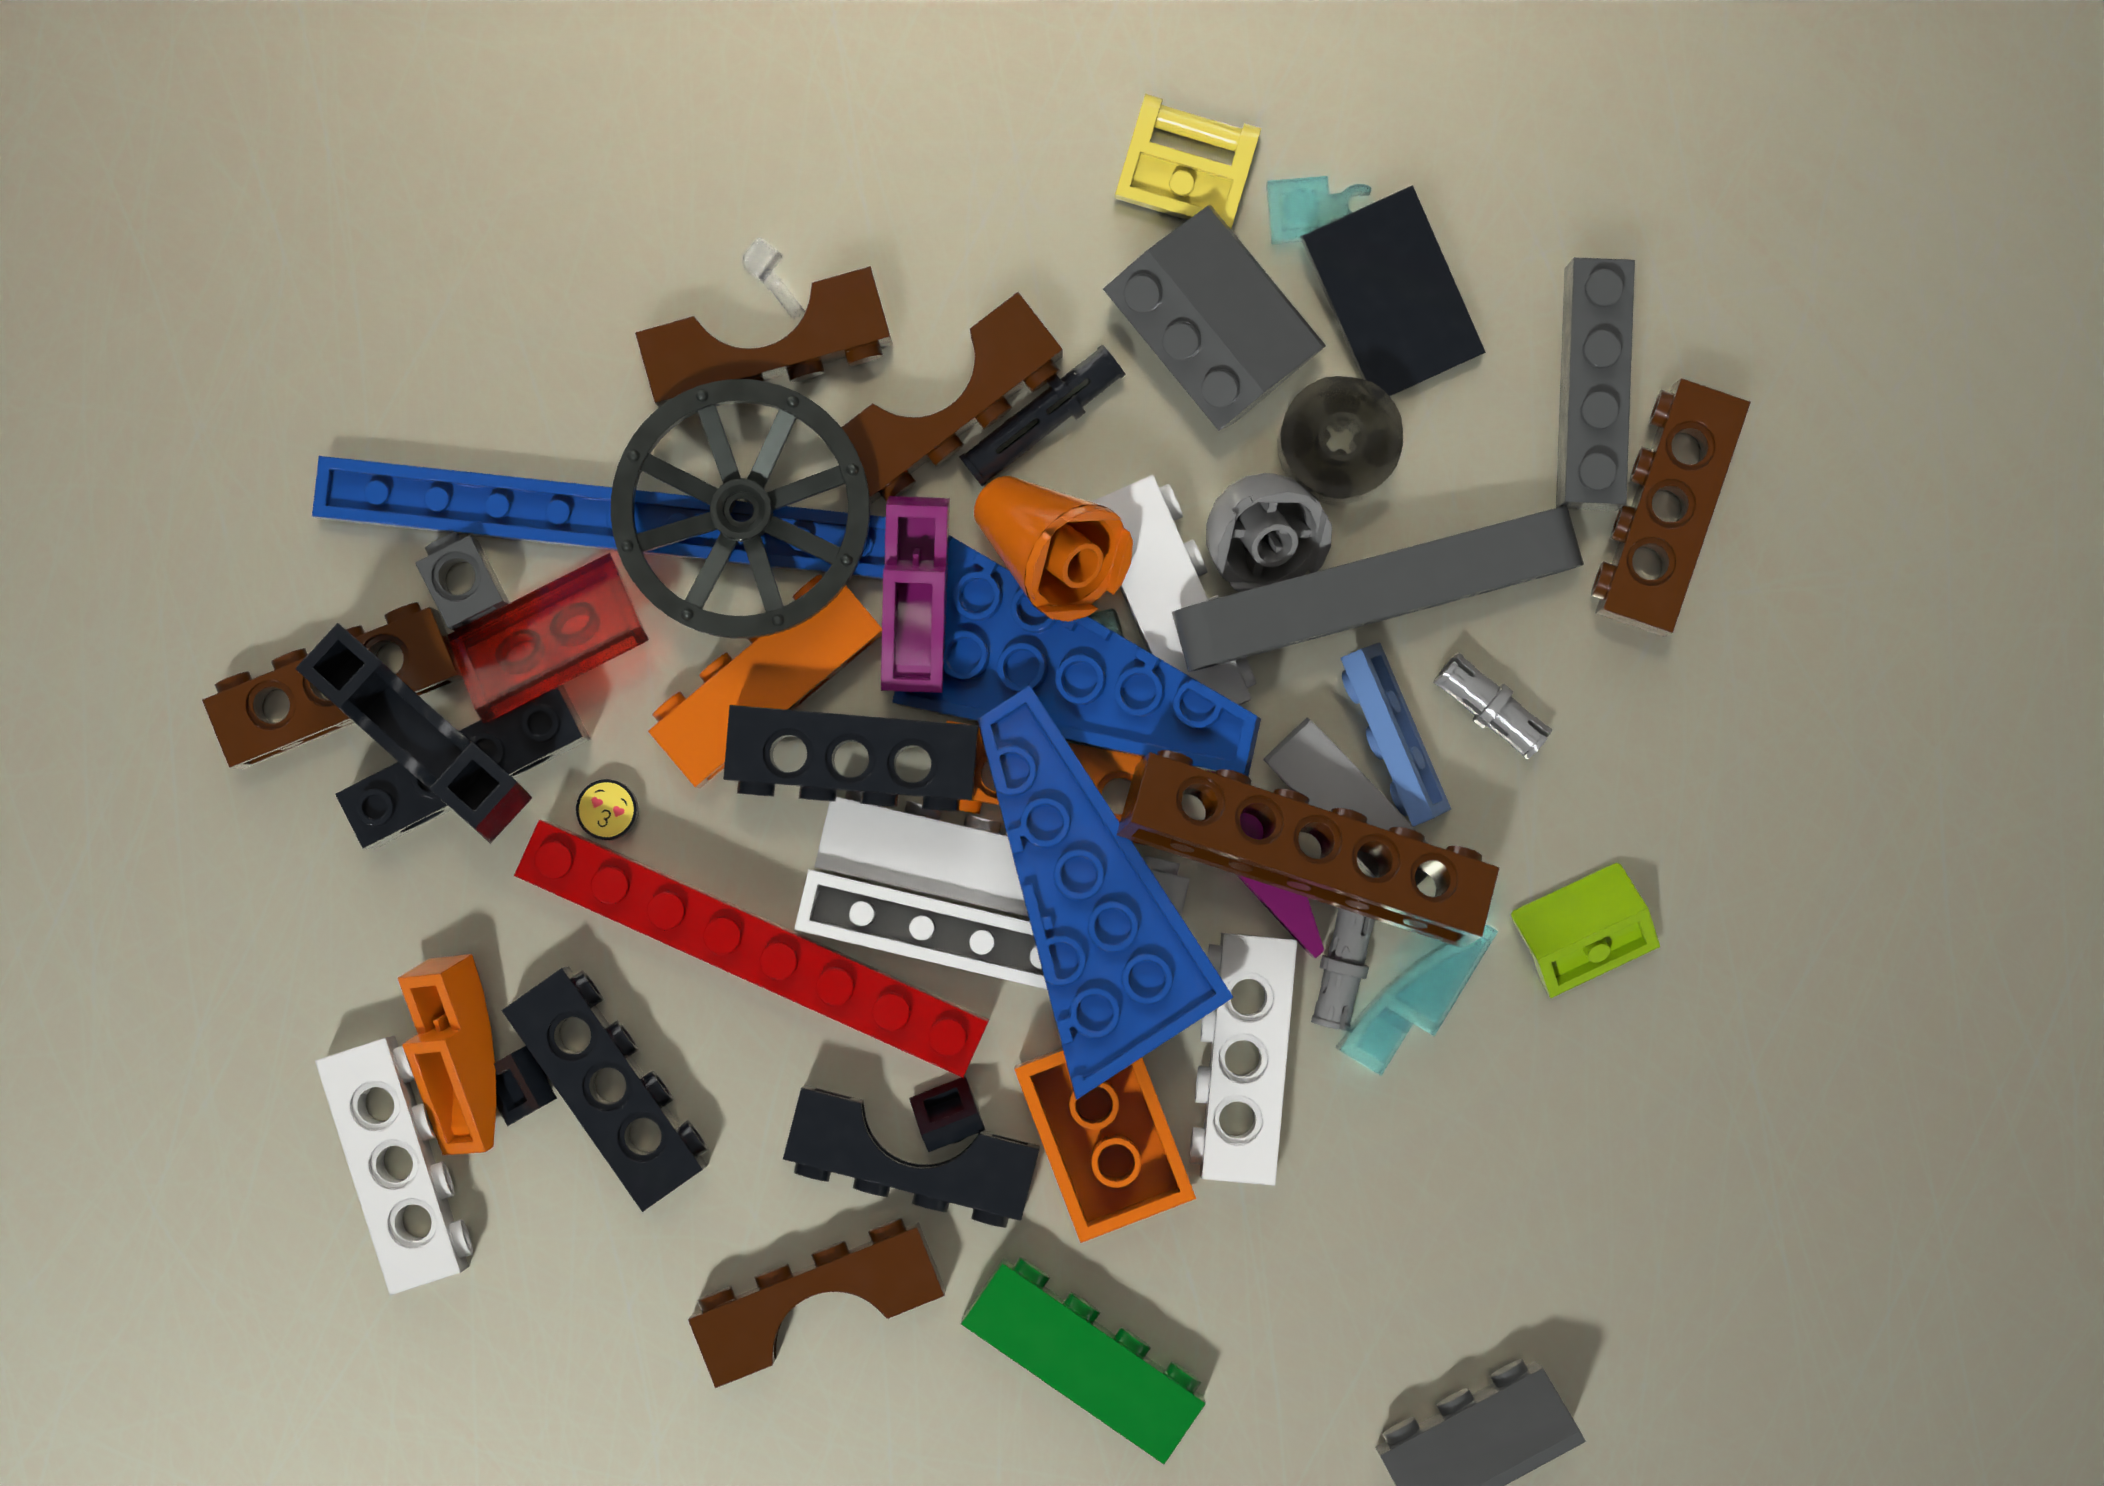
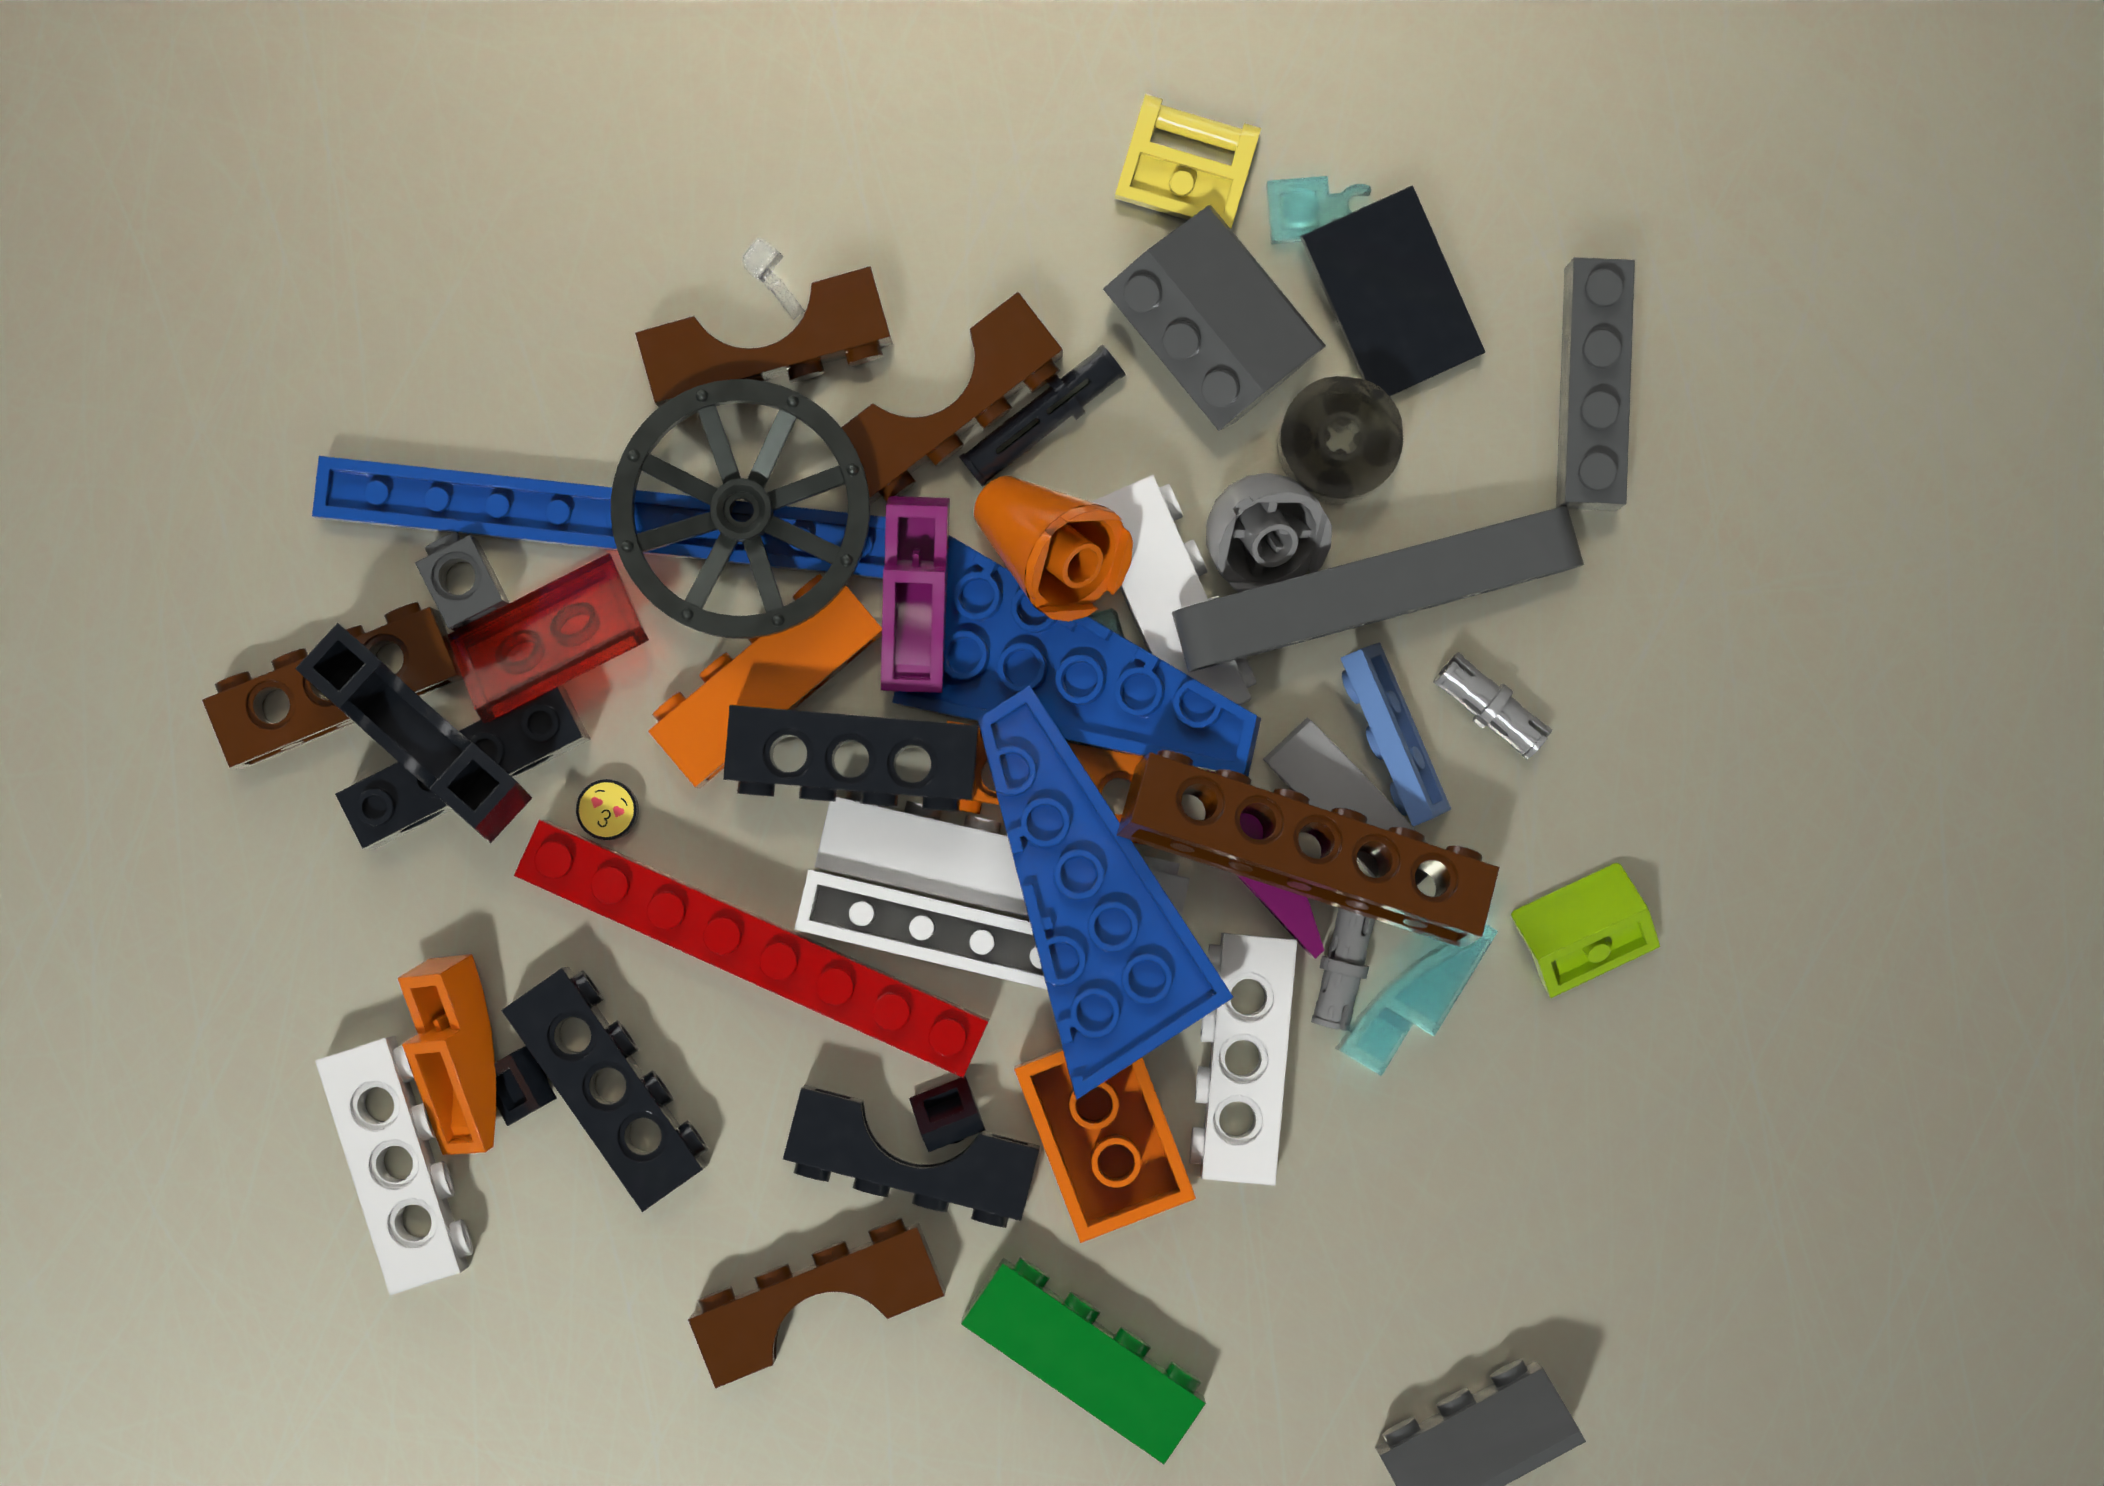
reddish brown brick [1591,378,1751,637] -> none

